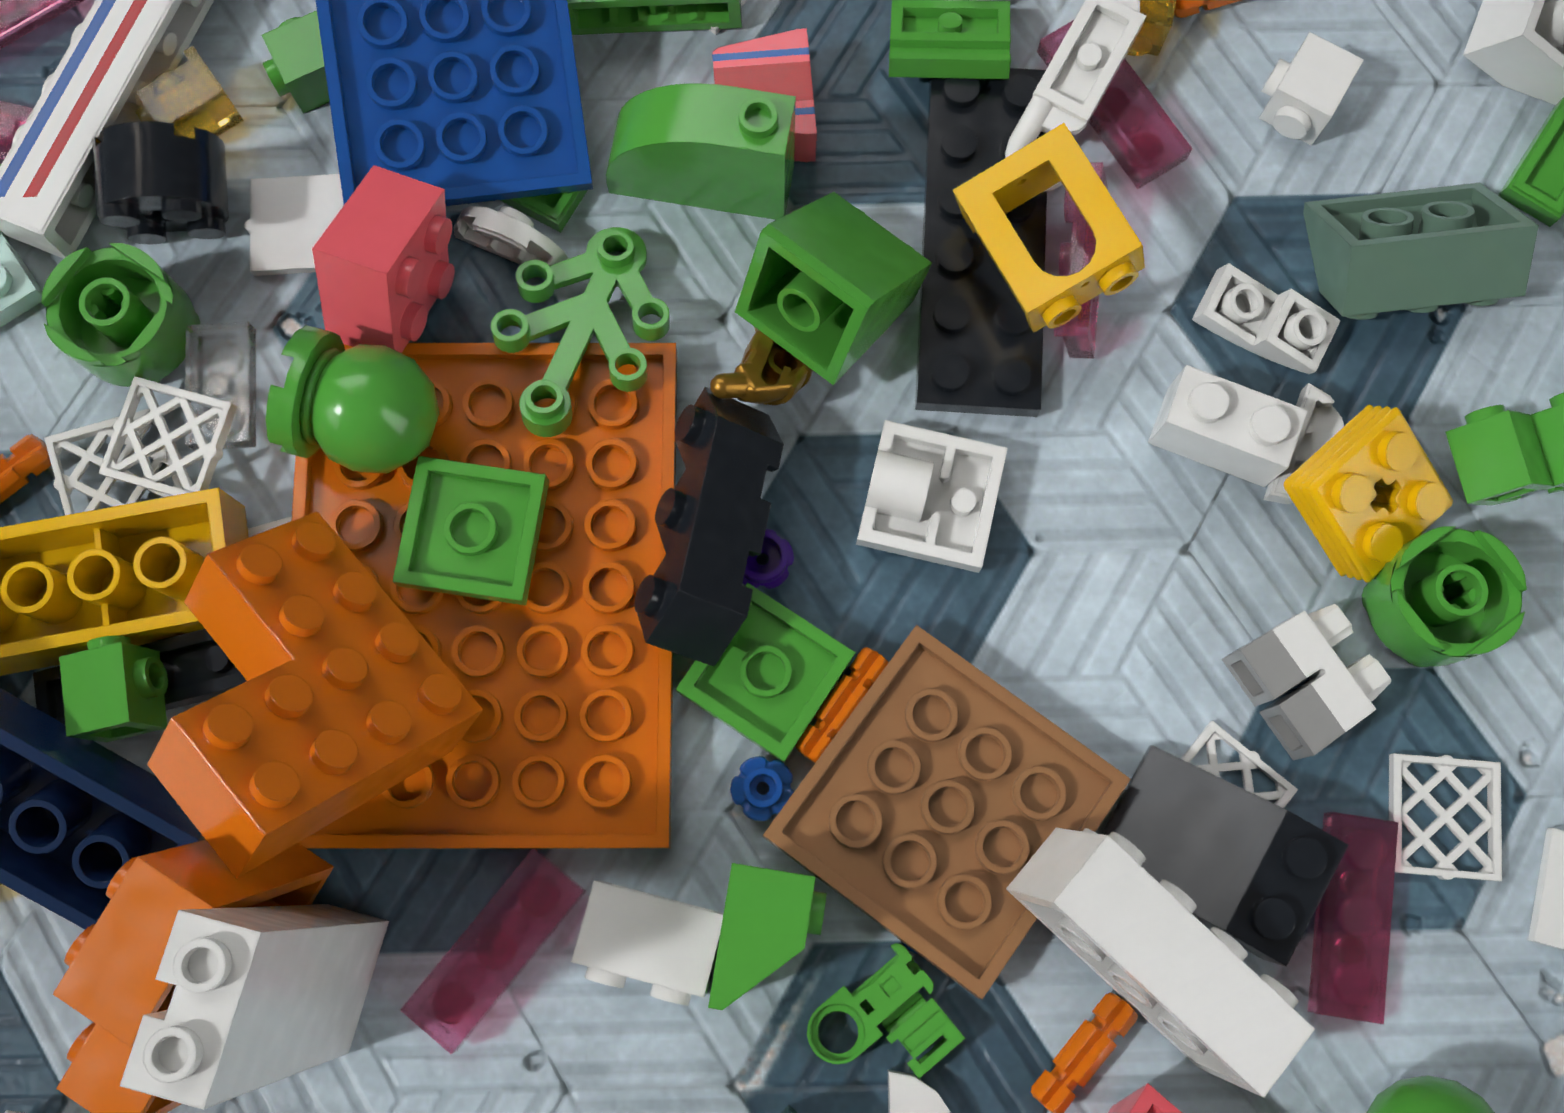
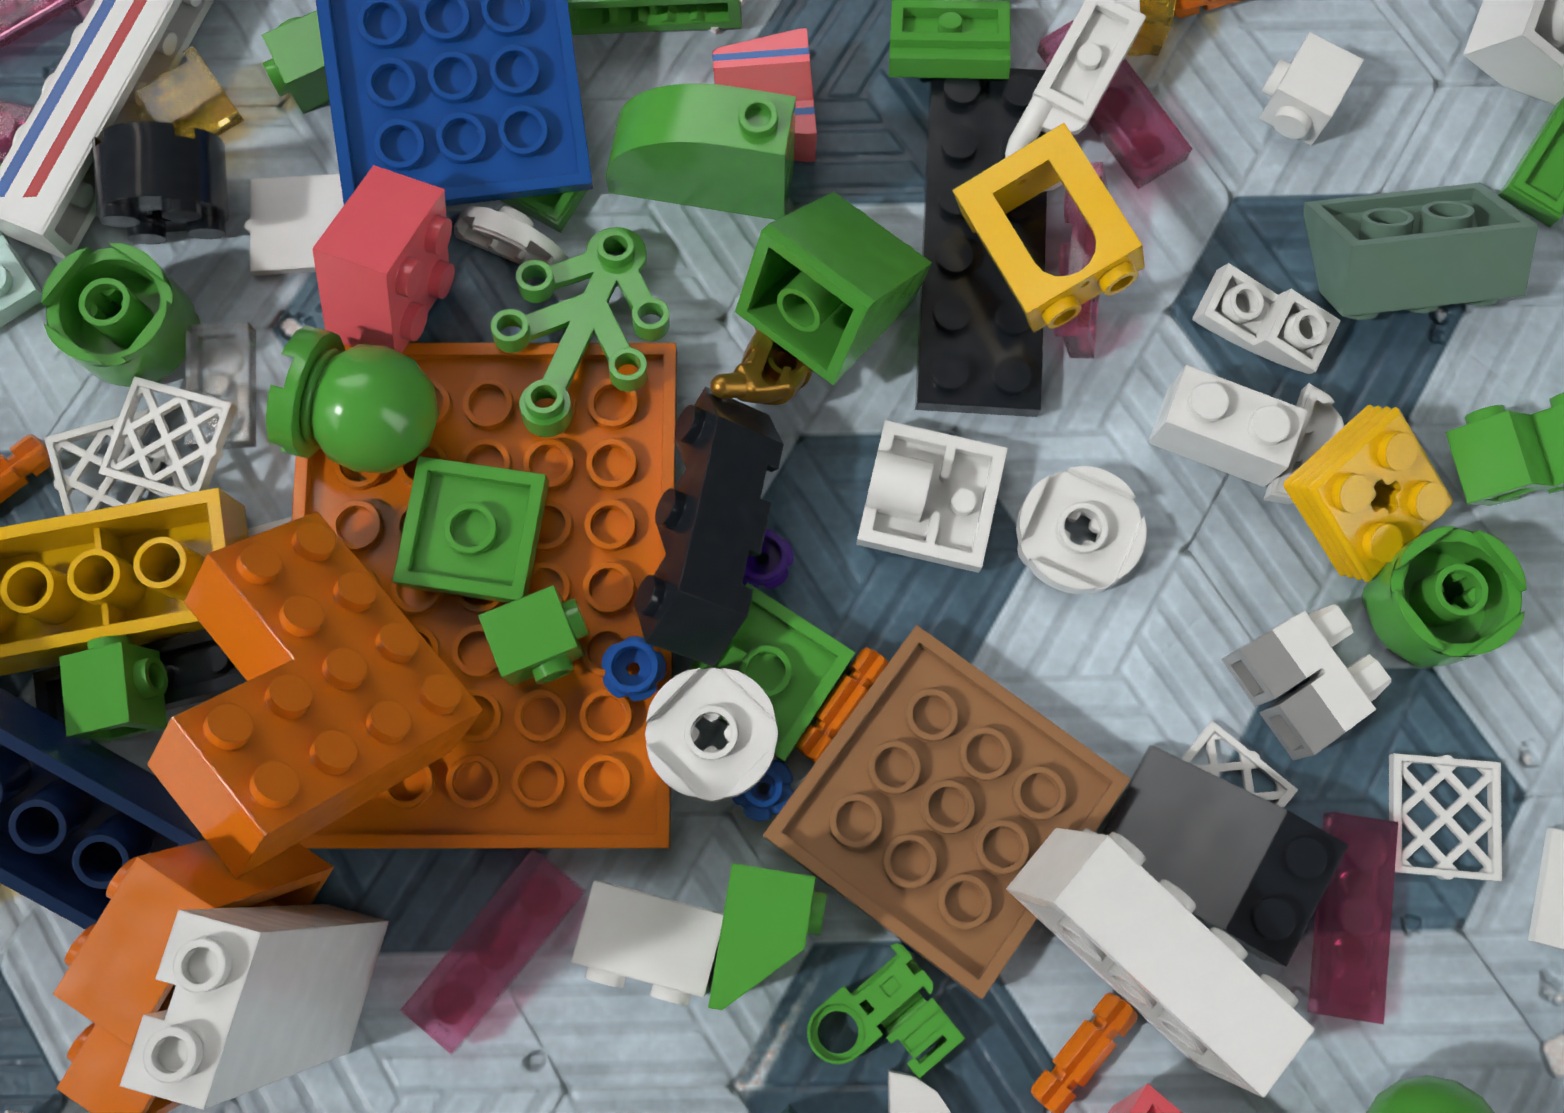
none -> bright green brick [478,585,589,686]
none -> blue plate [601,636,666,701]
none -> white plate [645,667,778,802]
none -> white plate [1016,466,1147,594]

